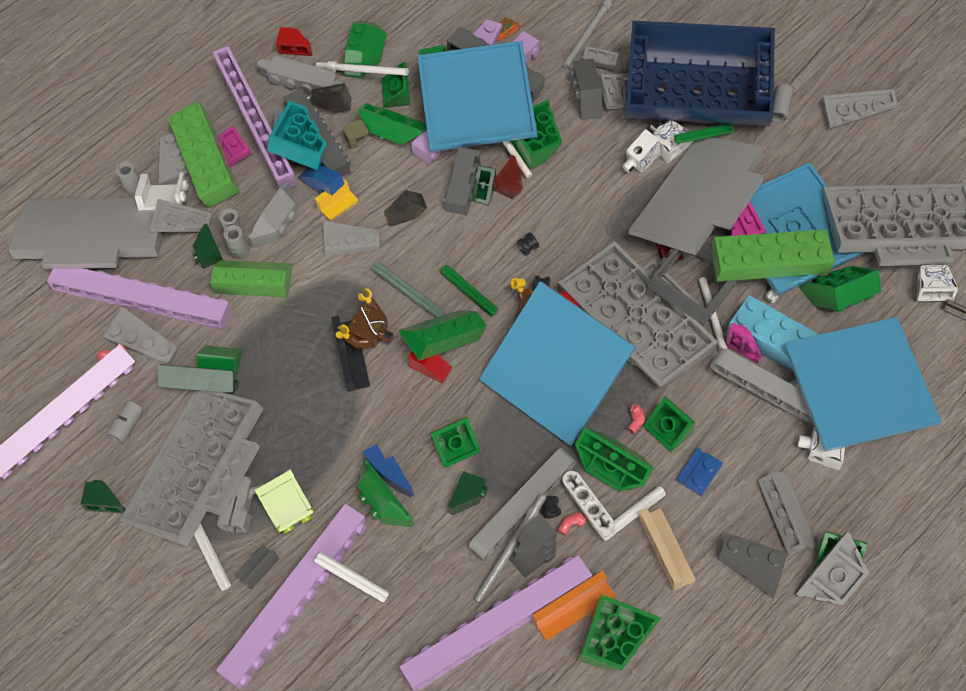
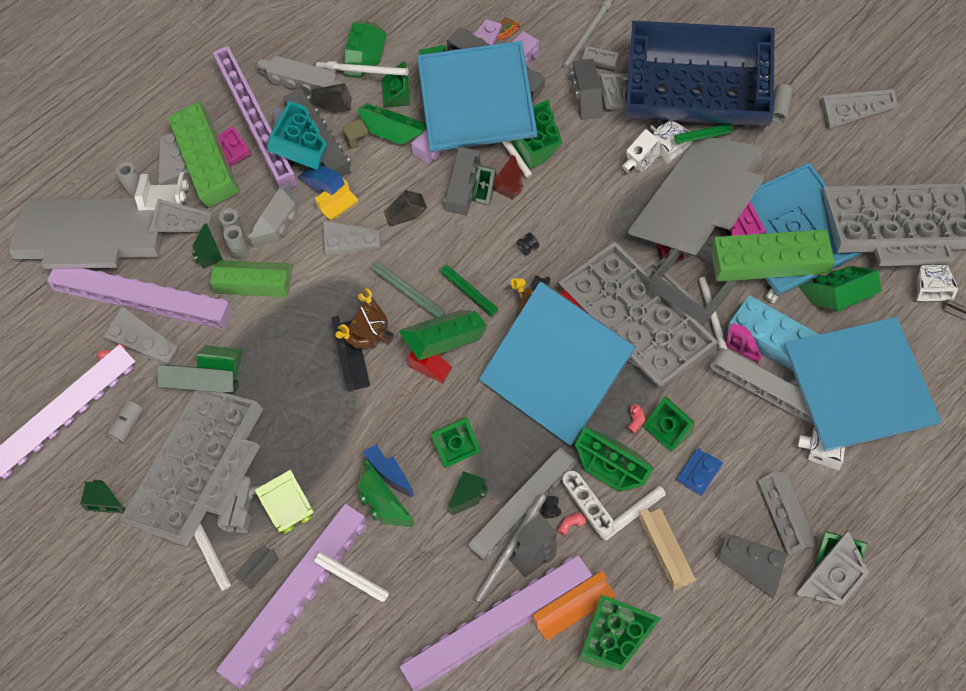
red slope [276,27,313,56] -> none

